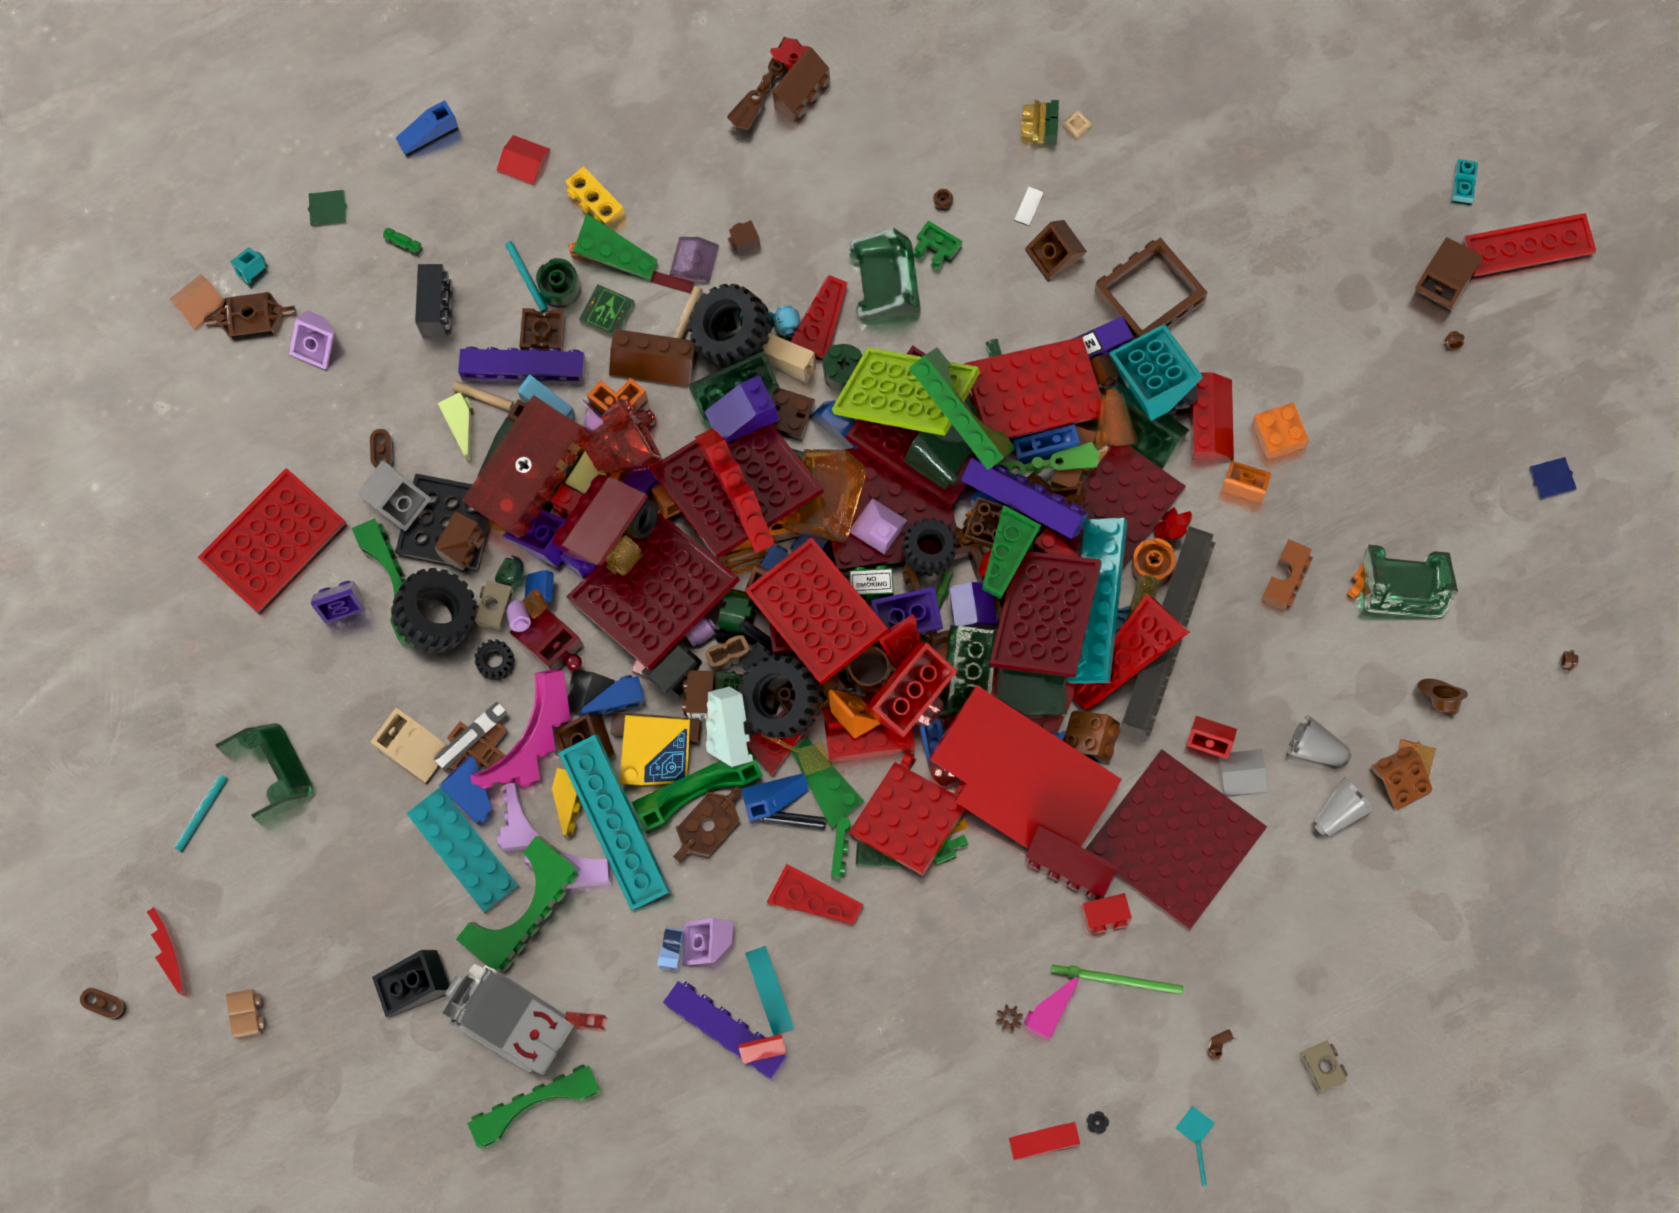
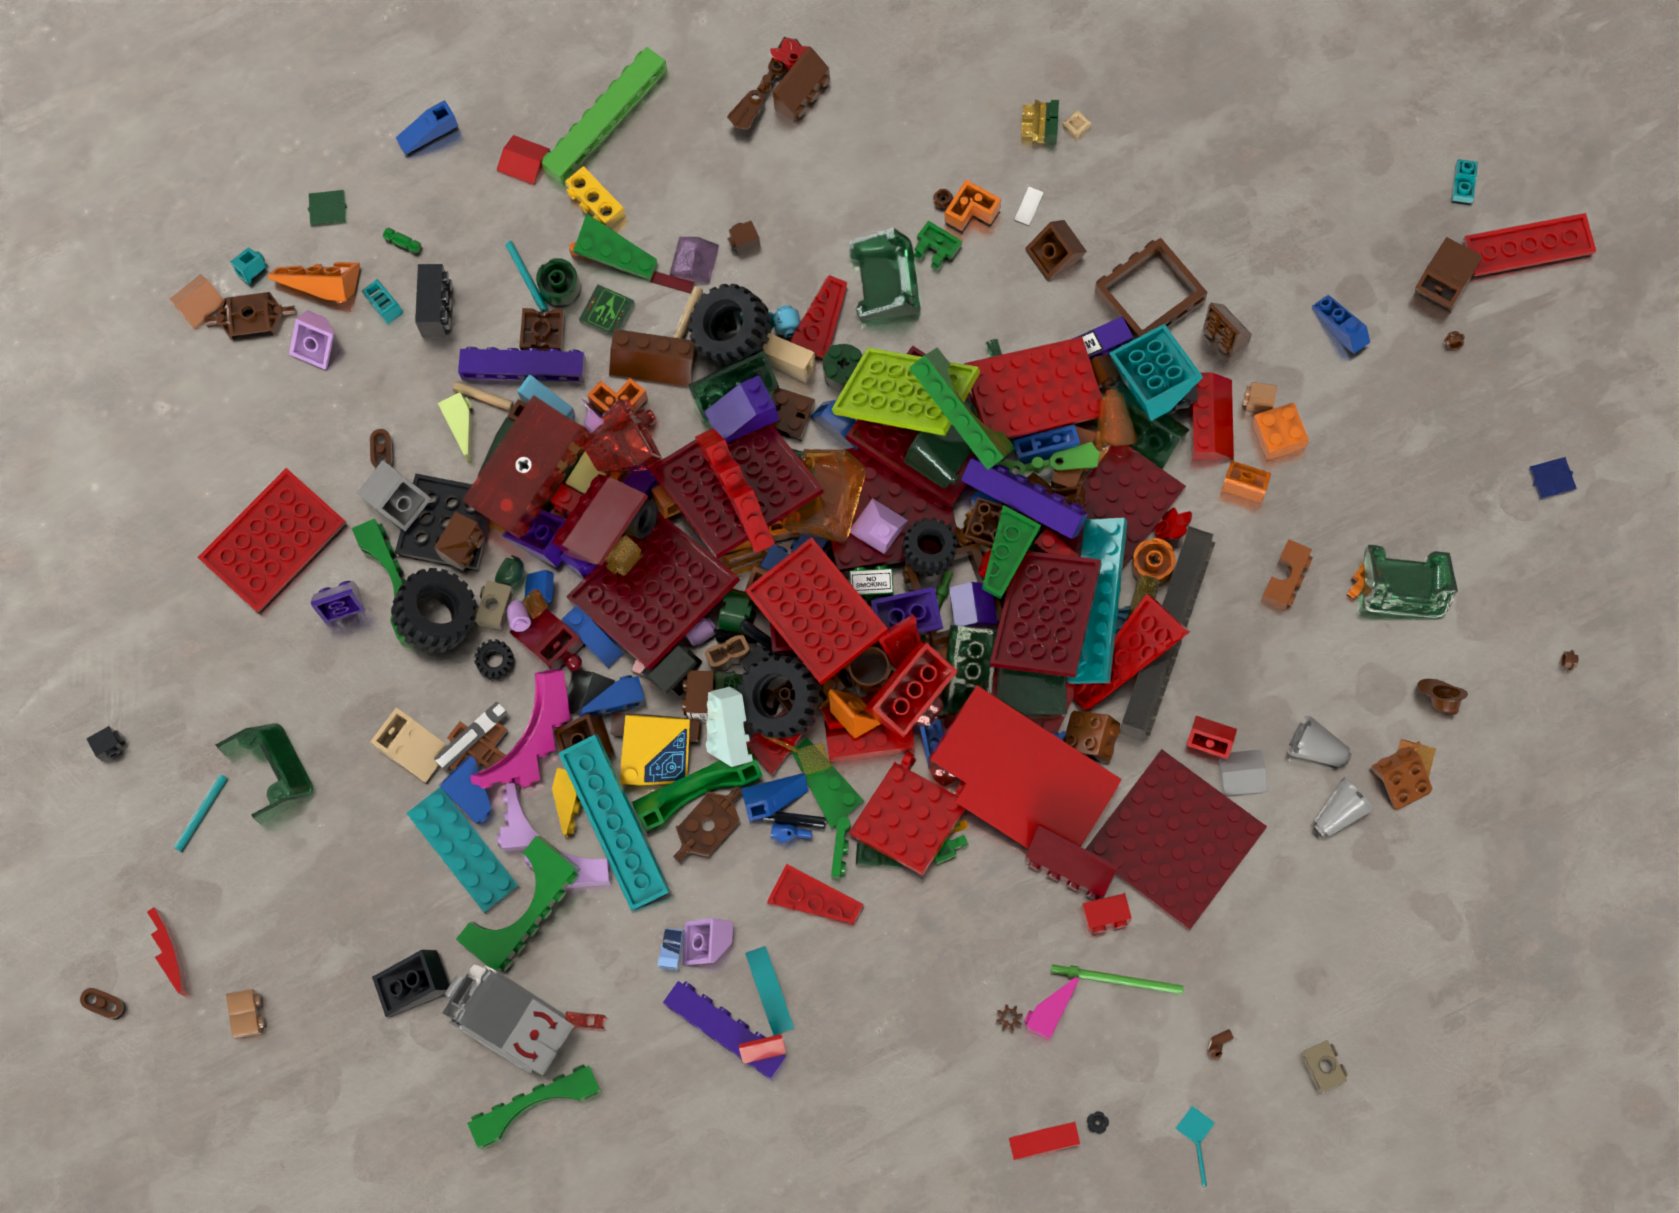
none -> black brick [86,726,124,761]
none -> orange wedge [268,262,360,303]
none -> teal slope [362,279,403,323]
none -> bright green brick [542,47,667,185]
none -> blue slope [561,605,623,669]
none -> blue piece [771,822,812,843]
none -> orange brick [945,180,1001,231]
none -> reddish brown slope [1203,302,1252,356]
none -> medium nougat brick [1242,382,1277,413]
none -> blue slope [1312,294,1370,354]

